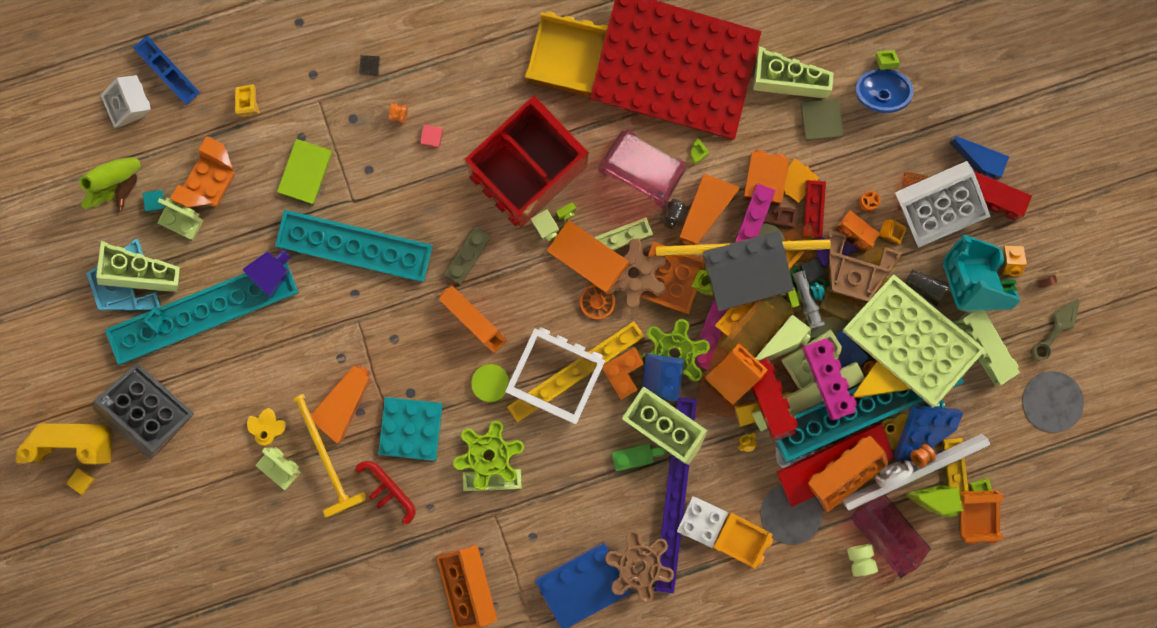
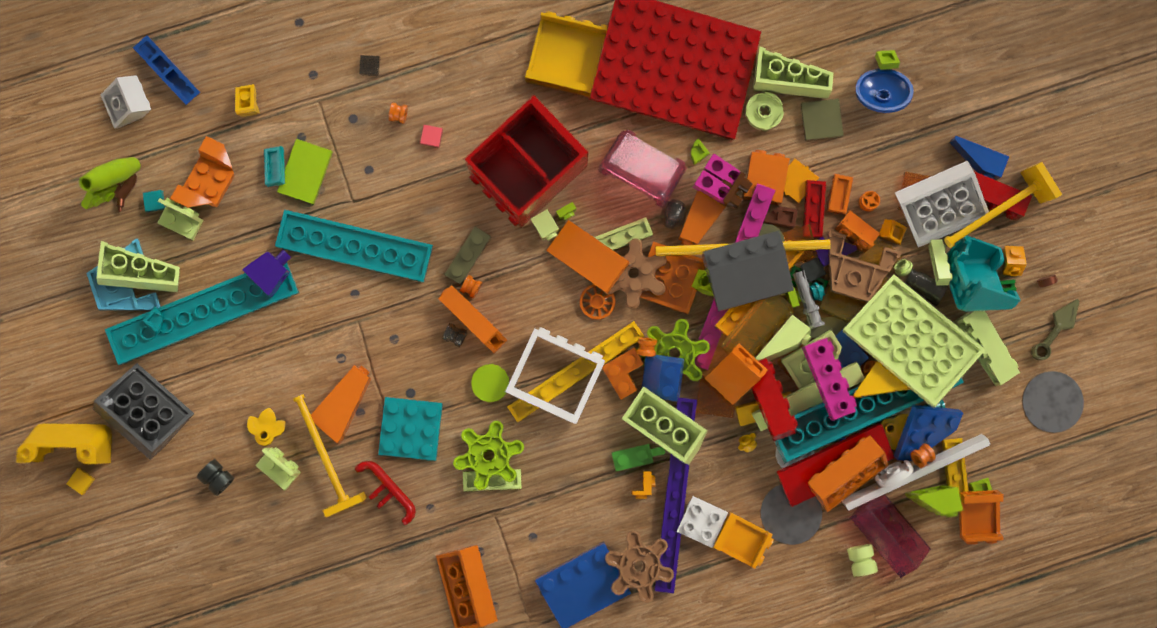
none -> pearl dark grey wheel [197,459,234,496]
none -> teal plate [264,146,285,187]
none -> clear smoke wheel [442,323,468,347]
none -> orange wheel [460,275,483,299]
none -> light orange bracket [631,471,655,499]
none -> orange wheel [636,337,657,357]
none -> dark pink hips [692,154,752,208]
none -> yellowish green plate [745,92,784,131]
none -> orange tile [827,174,853,215]
none -> yellowish green plate [894,259,913,277]
none -> yellowish green piece [928,239,952,286]
none -> yellow tile [944,162,1063,248]

